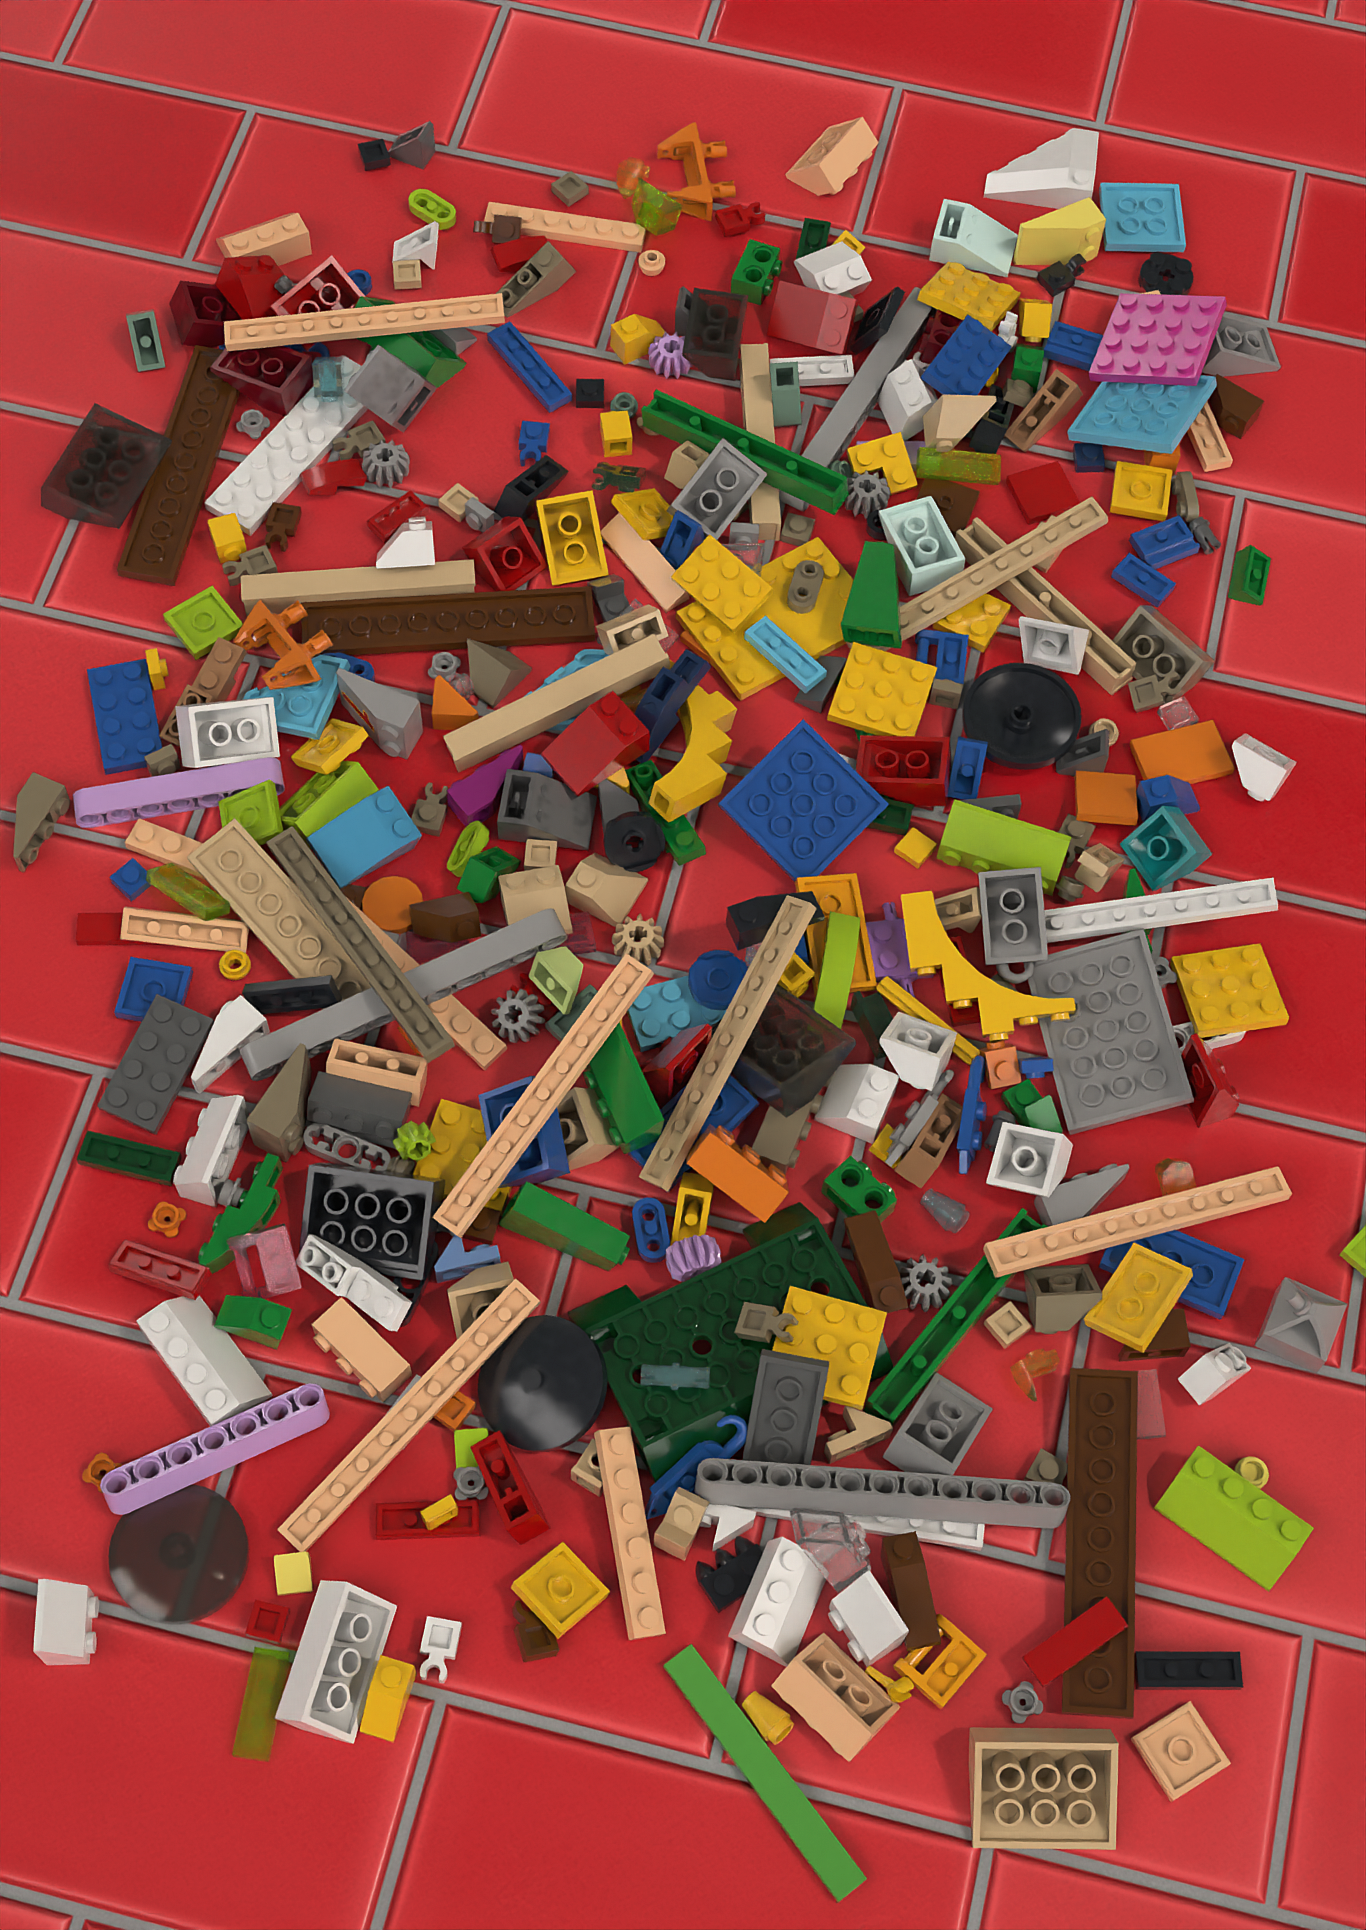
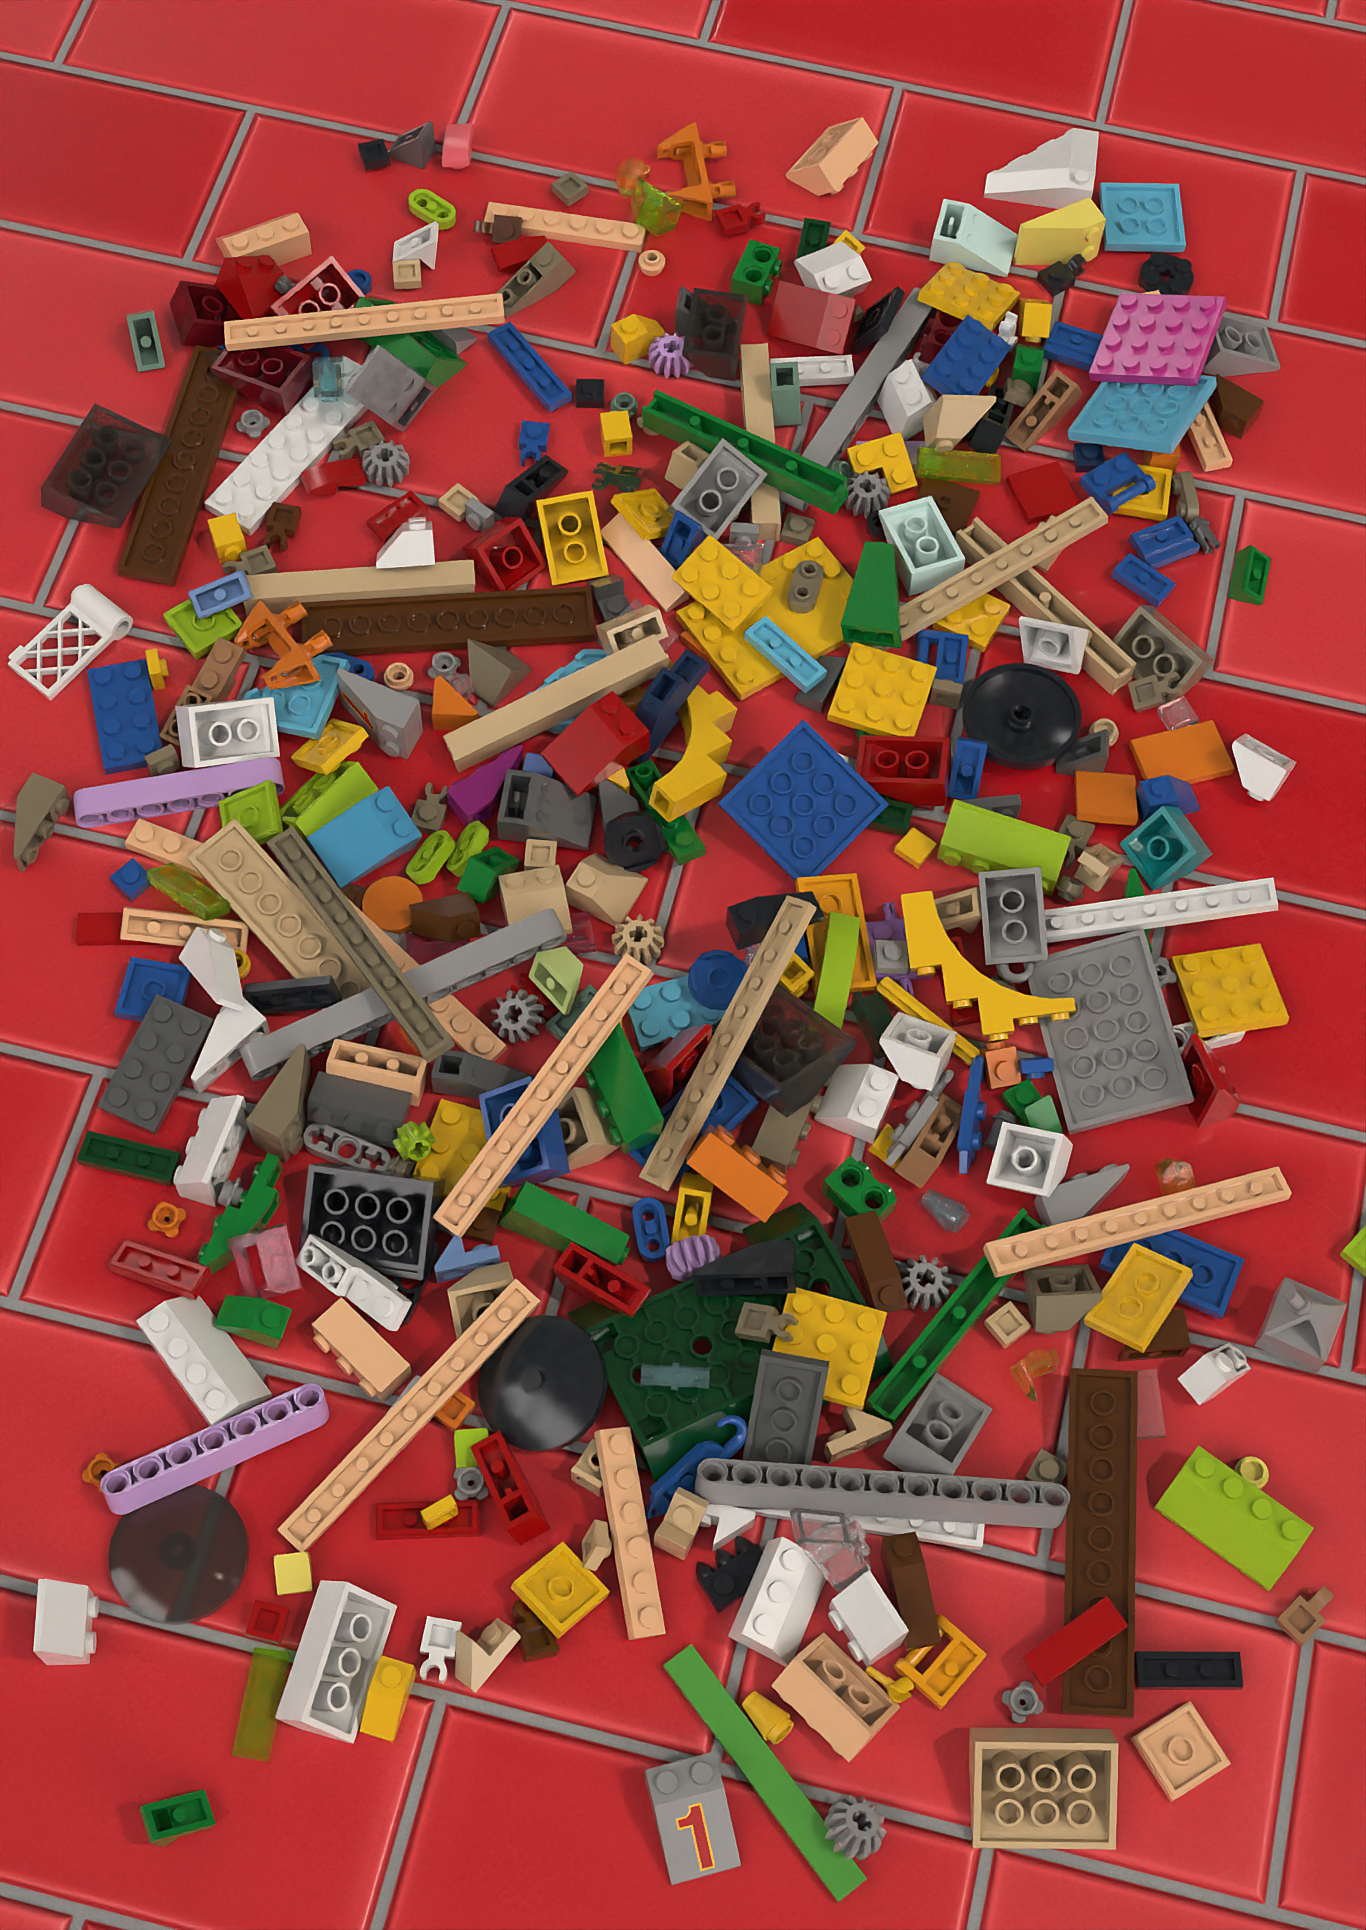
none -> white piece [7,584,133,701]
none -> green slope [139,1789,216,1847]
none -> white slope [178,926,245,1012]
none -> medium blue slope [188,570,254,620]
none -> light nougat plate [384,663,414,691]
none -> lime plate [406,830,455,884]
none -> dark grey slope [431,1050,532,1099]
none -> coral slope [442,123,474,169]
none -> tan slope [455,1618,521,1693]
none -> red slope [552,1242,651,1317]
none -> tan plate [582,1519,612,1571]
none -> light grey slope [644,1751,741,1885]
none -> black slope [692,1240,797,1297]
none -> light grey gear [823,1795,887,1861]
none -> light grey plate [874,940,908,974]
none -> blue plate [1079,452,1156,515]
none -> medium nougat plate [1274,1586,1334,1647]

